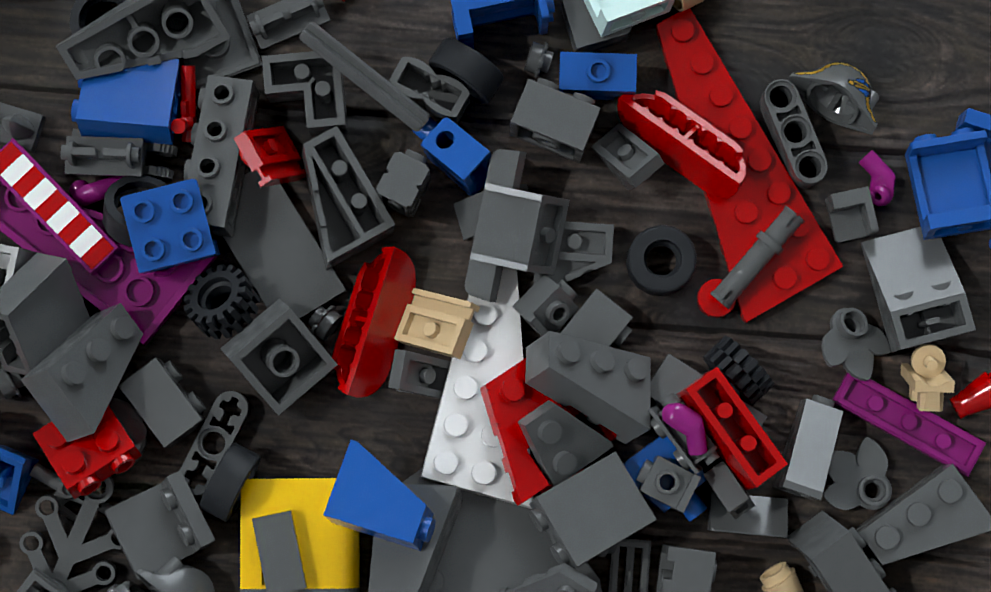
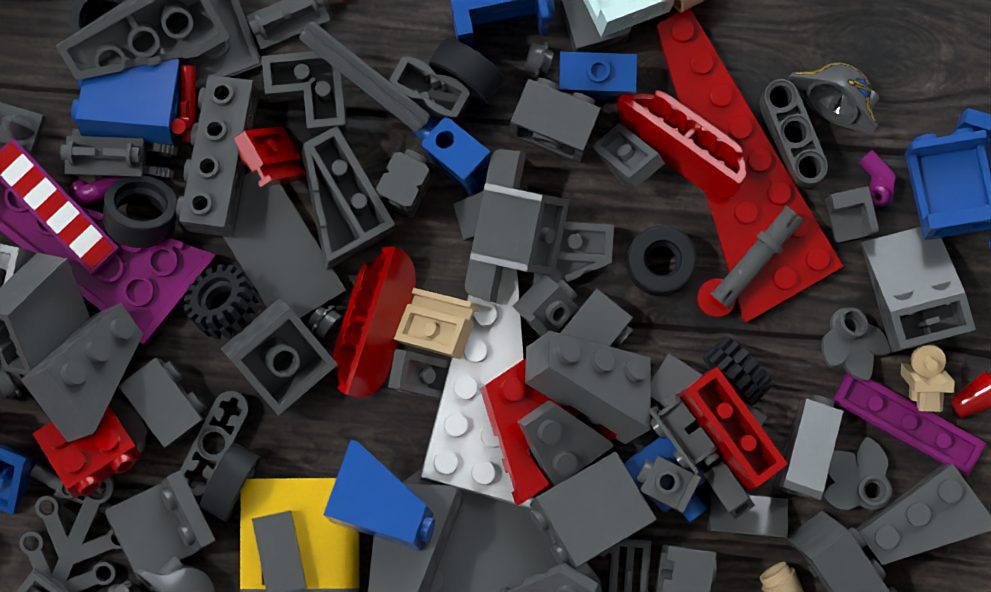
blue bracket [120,179,220,274] -> none
magenta arm [662,403,708,455] -> none

